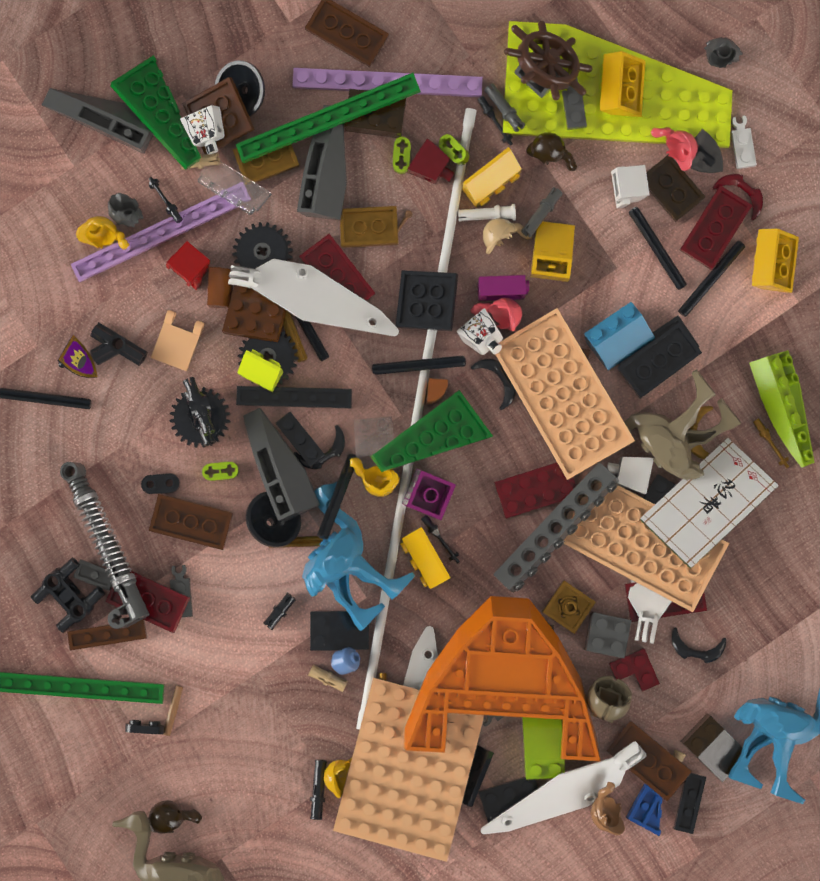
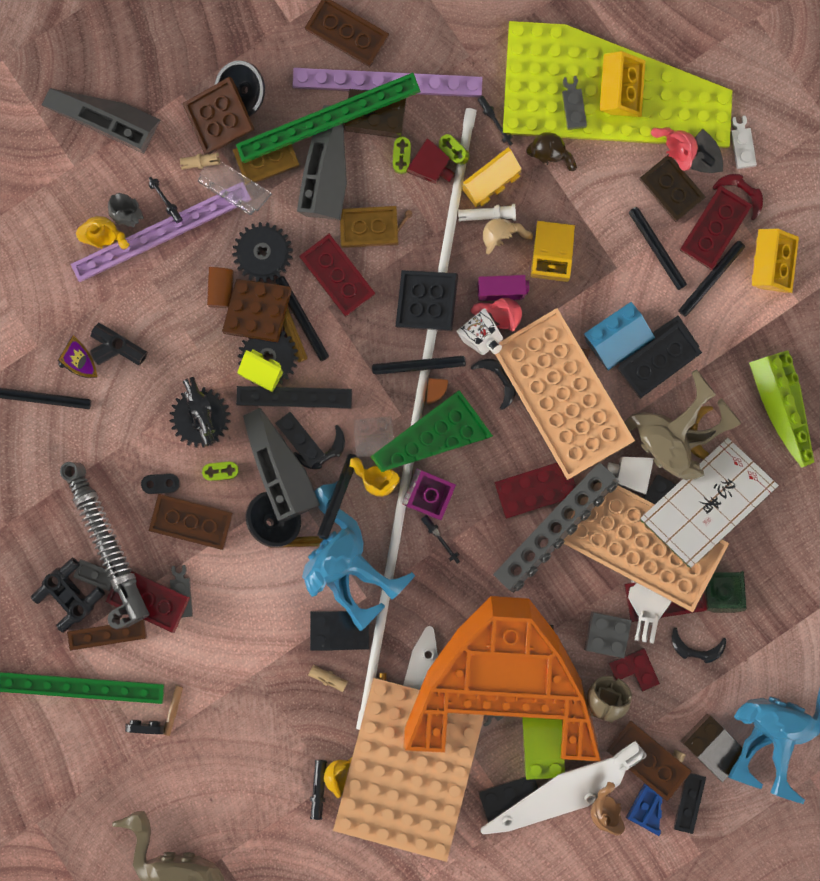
green wing [110,55,201,170] -> none
dark brown piece [148,800,202,834] -> none
light nougat flag [151,310,205,371] -> none
red plate [166,241,210,290] -> none
white torso [180,105,225,155] -> none
white wing [228,259,399,336] -> none
black pin [263,592,296,630] -> none
medium blue head [331,647,360,675] -> none
yellow slope [400,527,451,589] -> none
black plate [462,745,494,807] -> none
dark grey pin [485,84,525,132] -> none
reddish brown brick [504,21,593,101] -> none
dark grey pin [521,187,563,238] -> none
pearl gold plate [542,580,596,634] -> none
white plate [611,165,650,208] -> none
dark grey hair [704,37,743,68] -> none
pearl gold piece [753,418,790,469] -> none
none -> clear green slope [706,571,747,613]

